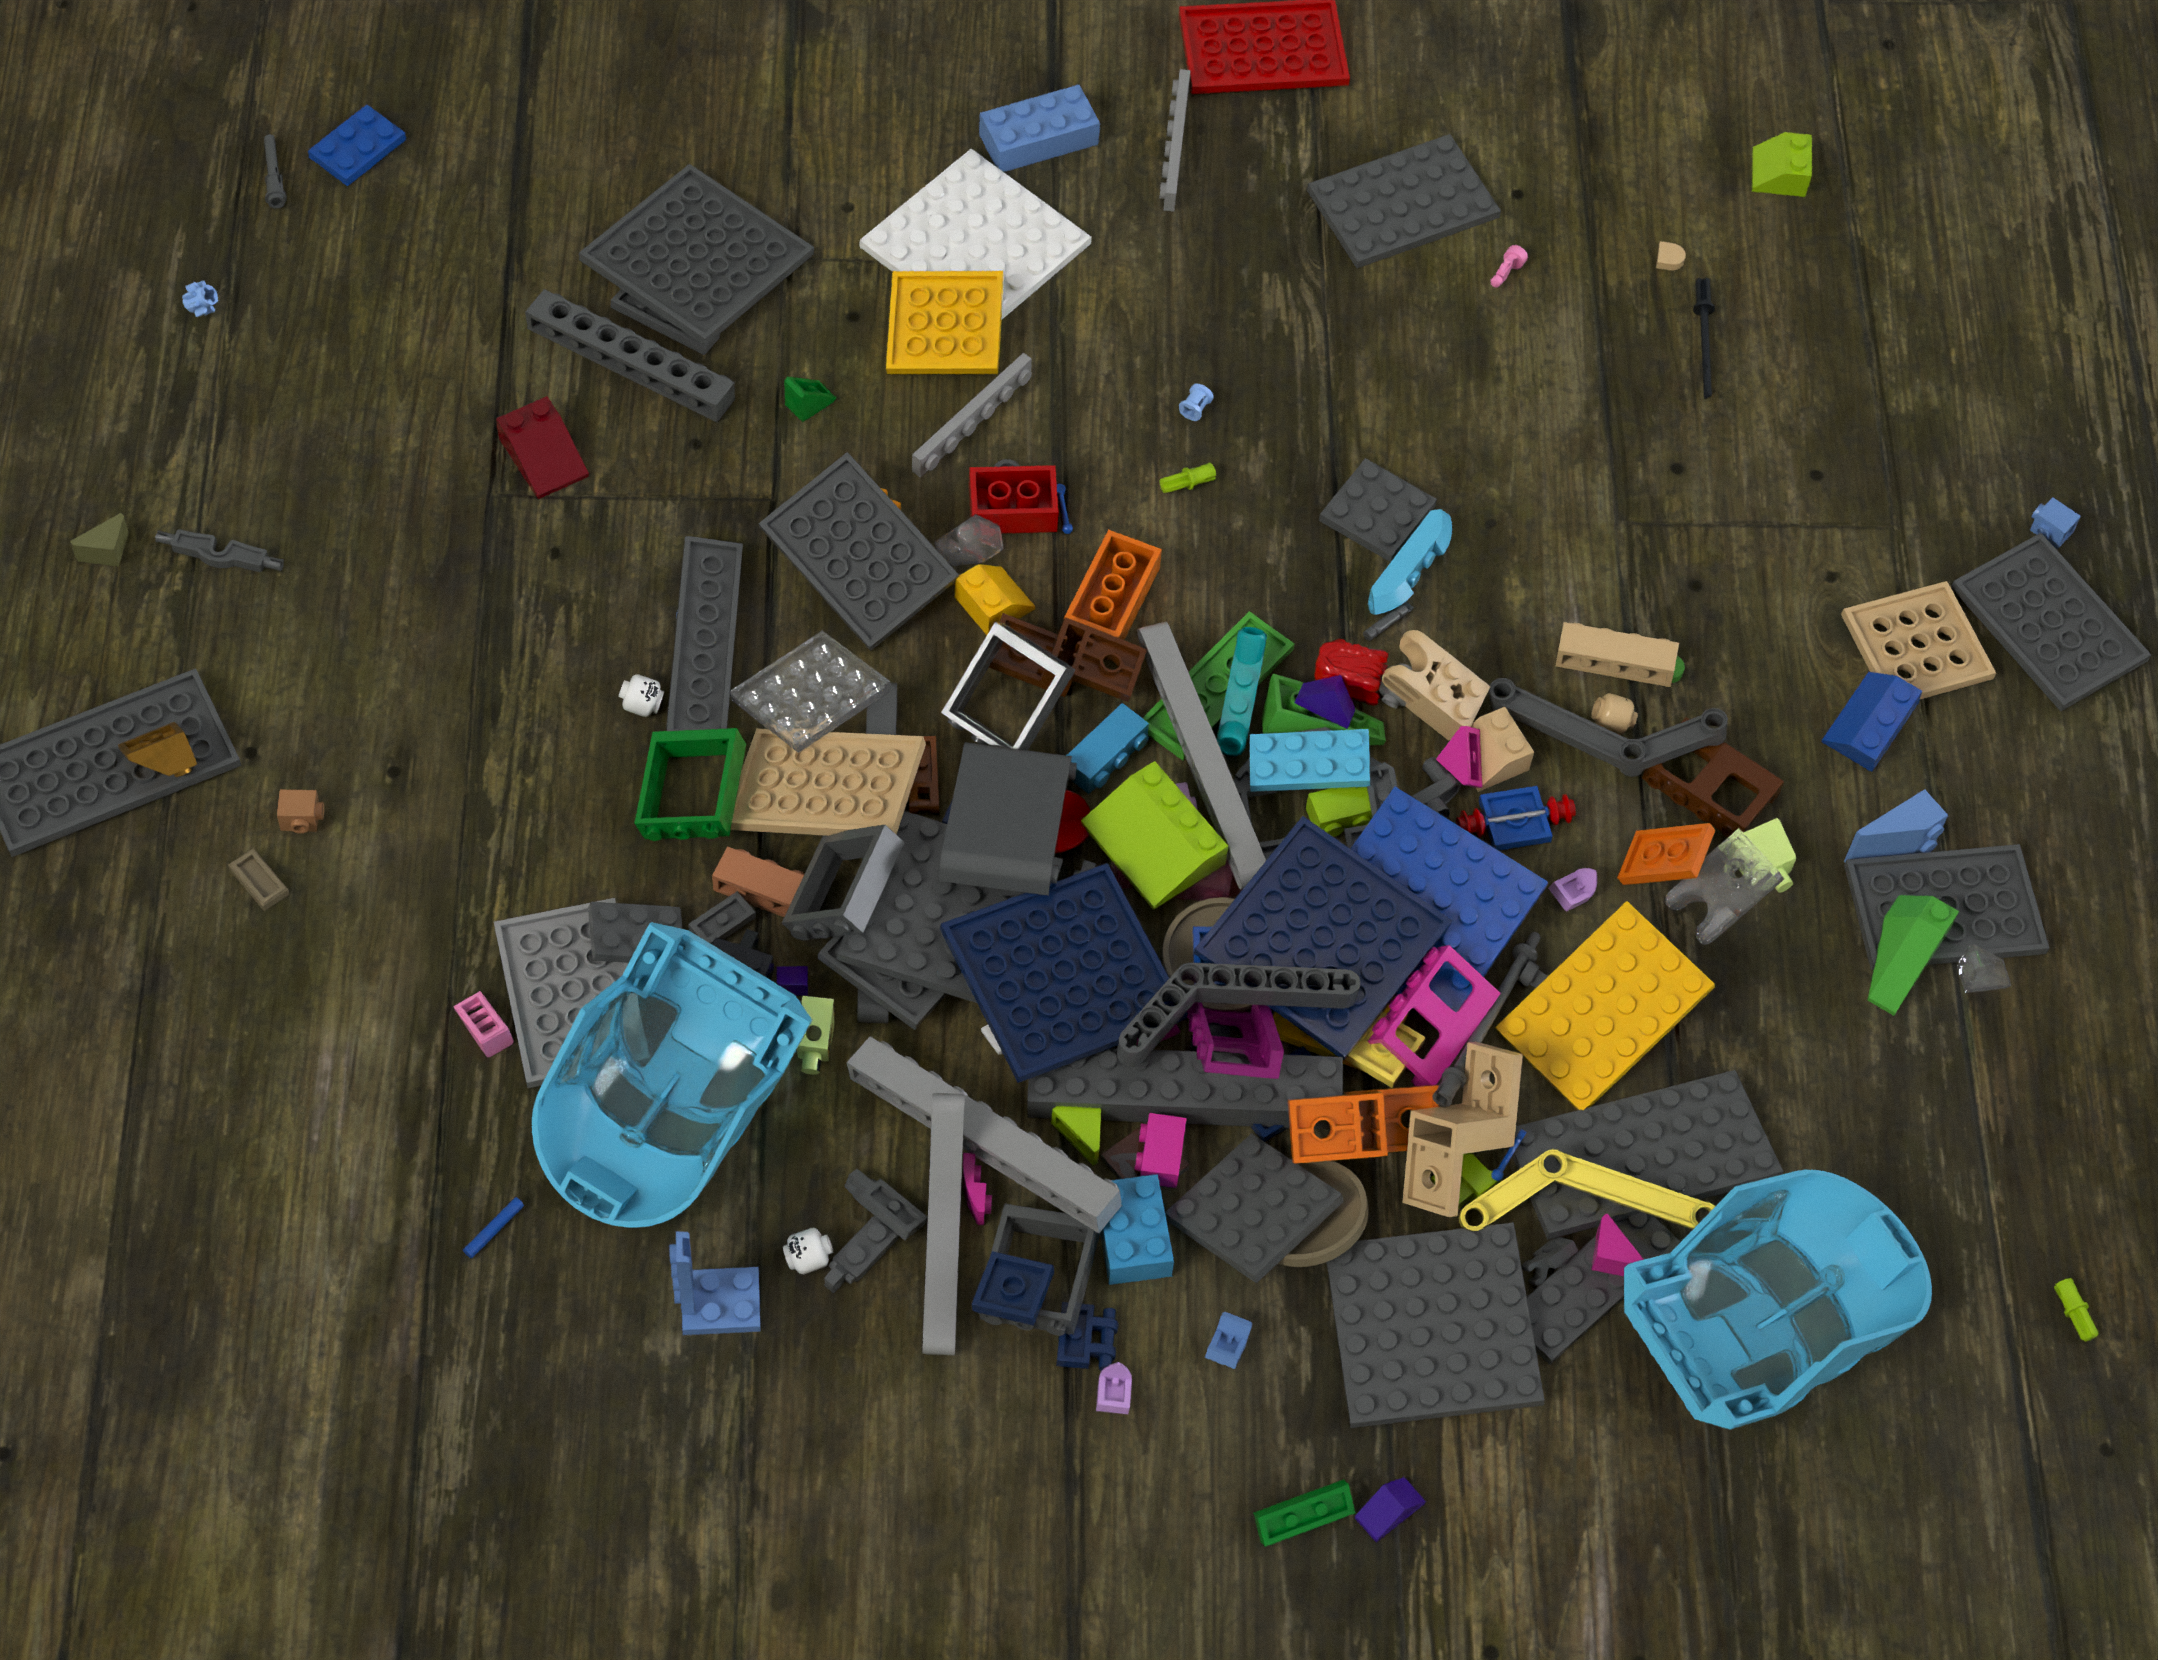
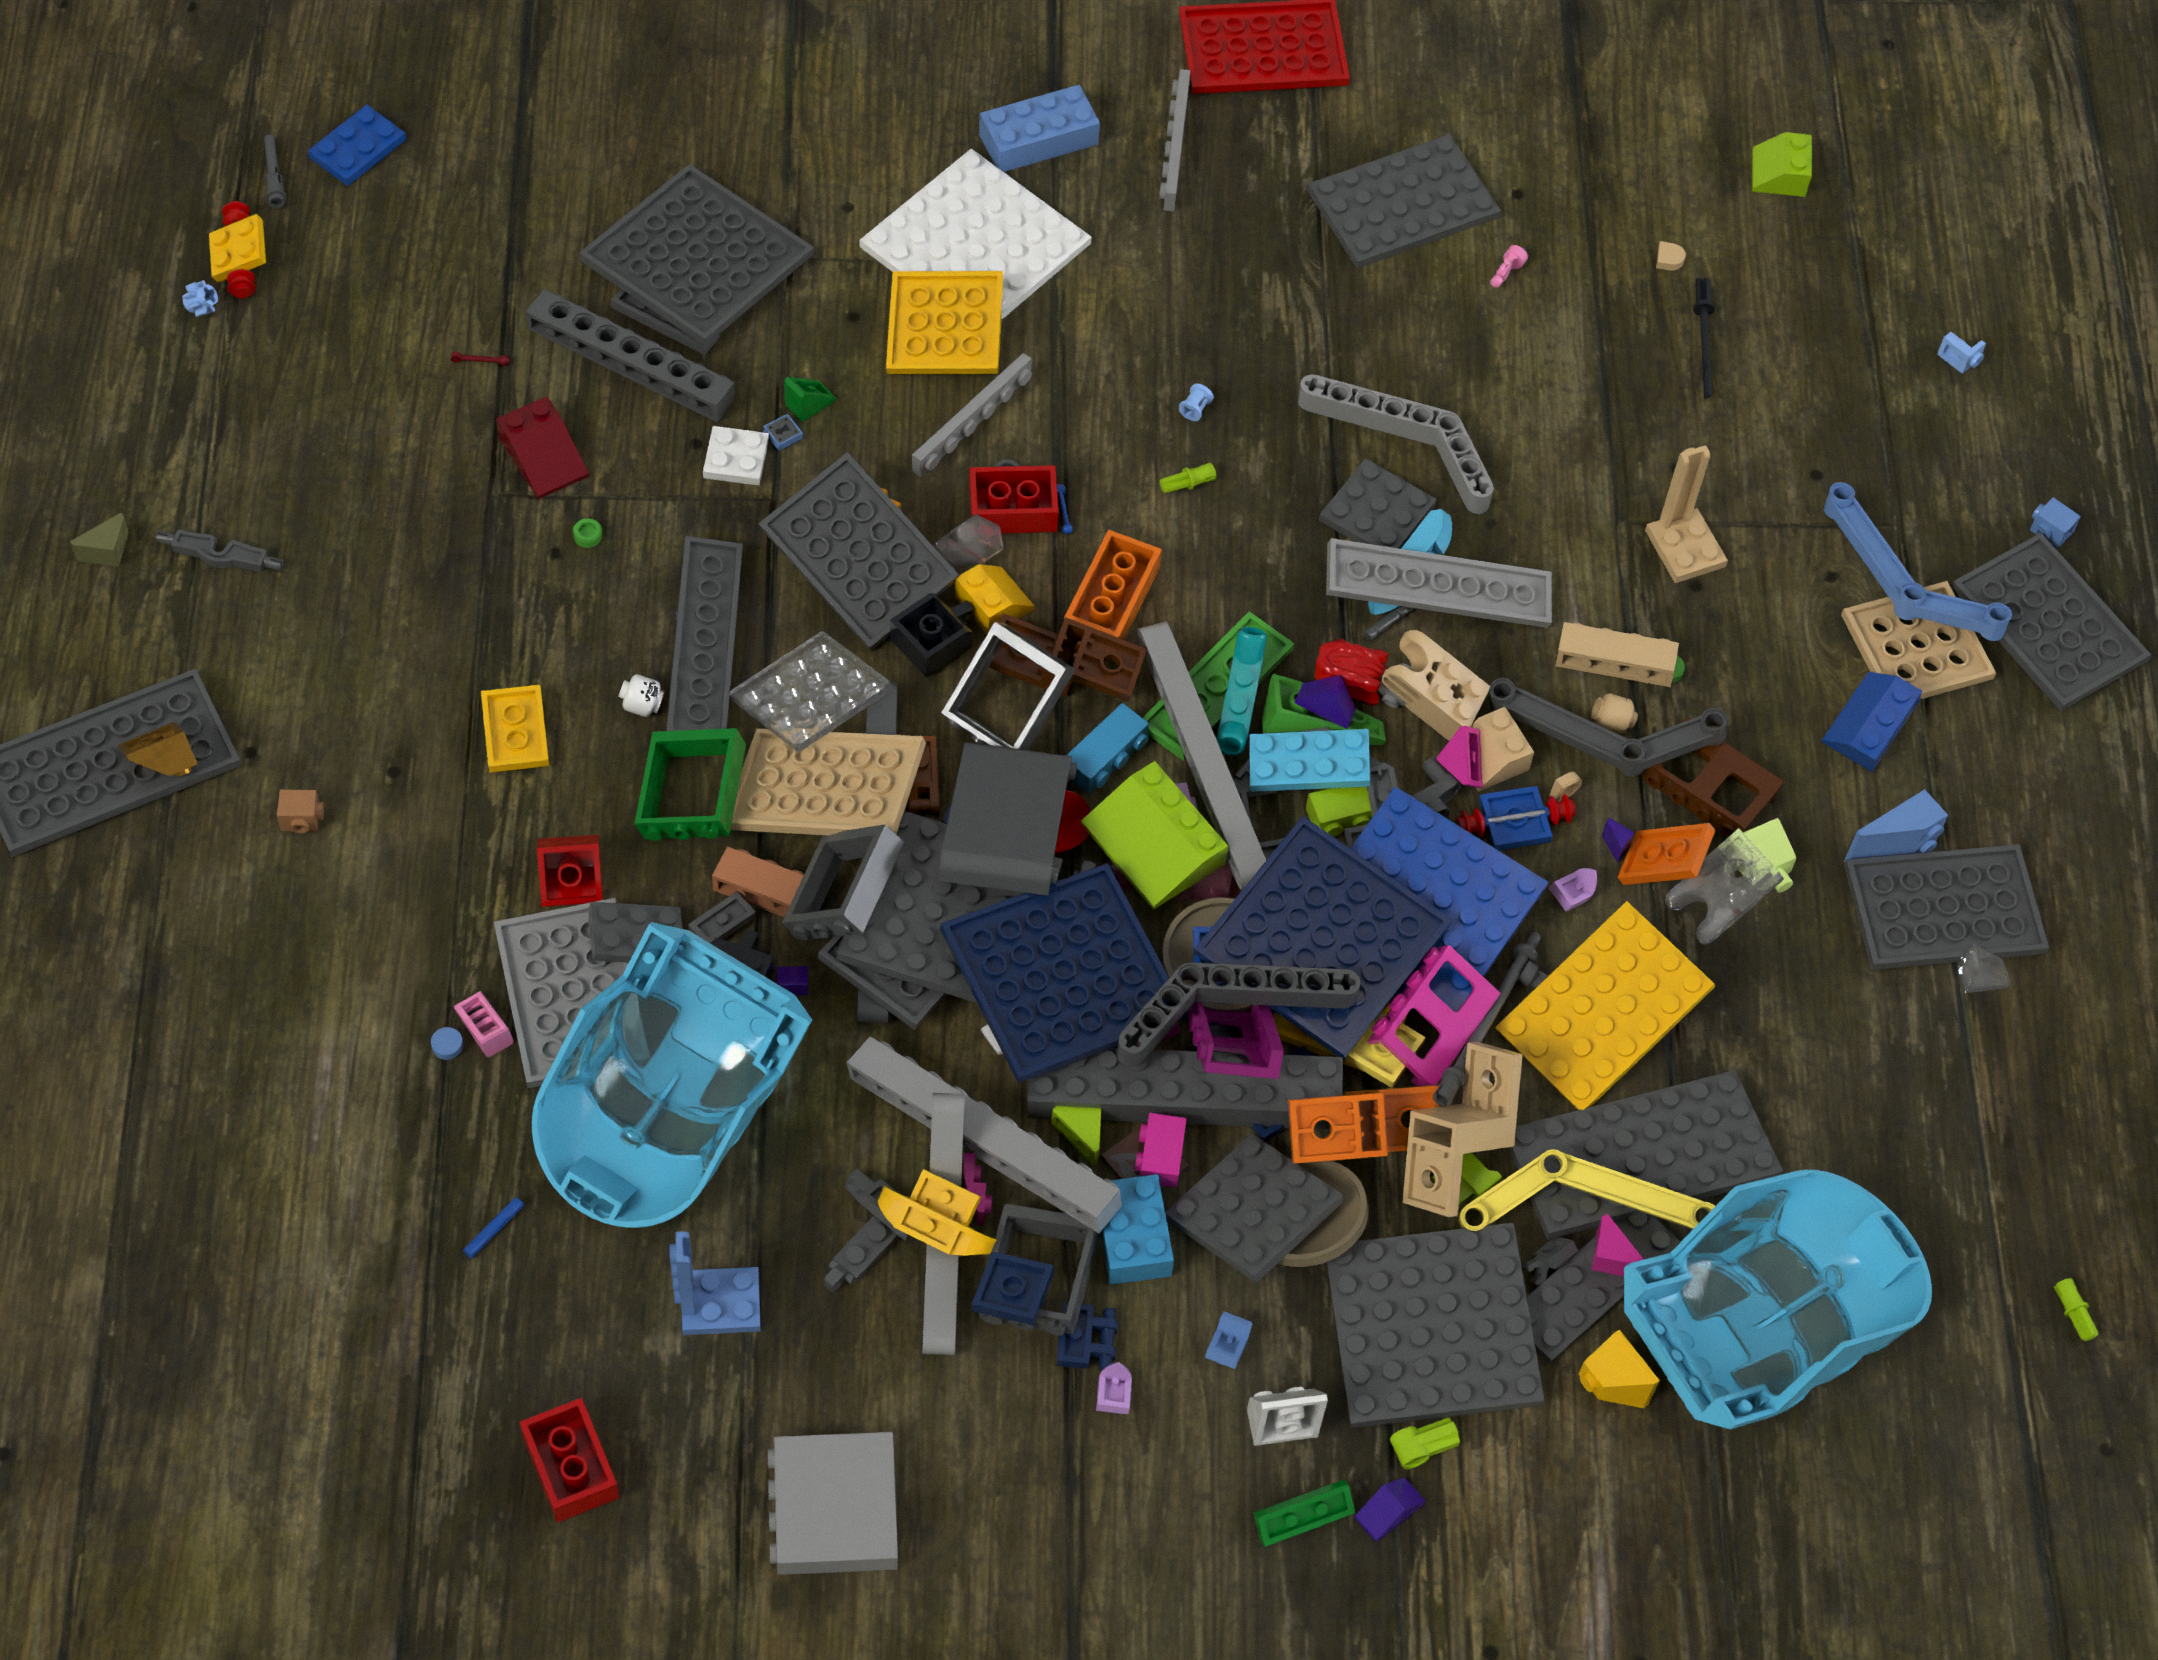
dark tan tile [228,848,290,911] -> none
white head [783,1228,833,1274] -> none
yellowish green torso [797,996,836,1075] -> none
blue hinge [1491,1129,1527,1181] -> none
bright green wedge [1867,895,1959,1016] -> none
none -> yellow plate [209,201,266,299]
none -> medium blue tile [431,1027,463,1060]
none -> dark red hinge [451,351,510,366]
none -> yellow plate [481,685,549,773]
none -> red brick [519,1398,619,1523]
none -> red slope [537,834,603,907]
none -> bright green tile [573,518,602,548]
none -> white plate [703,426,769,486]
none -> tile [764,414,803,451]
none -> light grey brick [768,1432,898,1575]
none -> yellow plate [877,1169,997,1256]
none -> black hinge [890,593,975,677]
none -> white slope [1247,1387,1328,1446]
none -> light grey beam [1298,374,1494,514]
none -> light grey plate [1326,538,1552,628]
none -> lime piece [1389,1417,1460,1470]
none -> tan tile [1549,771,1582,801]
none -> yellow slope [1579,1330,1660,1408]
none -> dark purple slope [1602,818,1634,862]
none -> tan bracket [1645,445,1728,583]
none -> medium blue piece [1824,482,2012,641]
none -> light blue bracket [1937,332,1986,374]

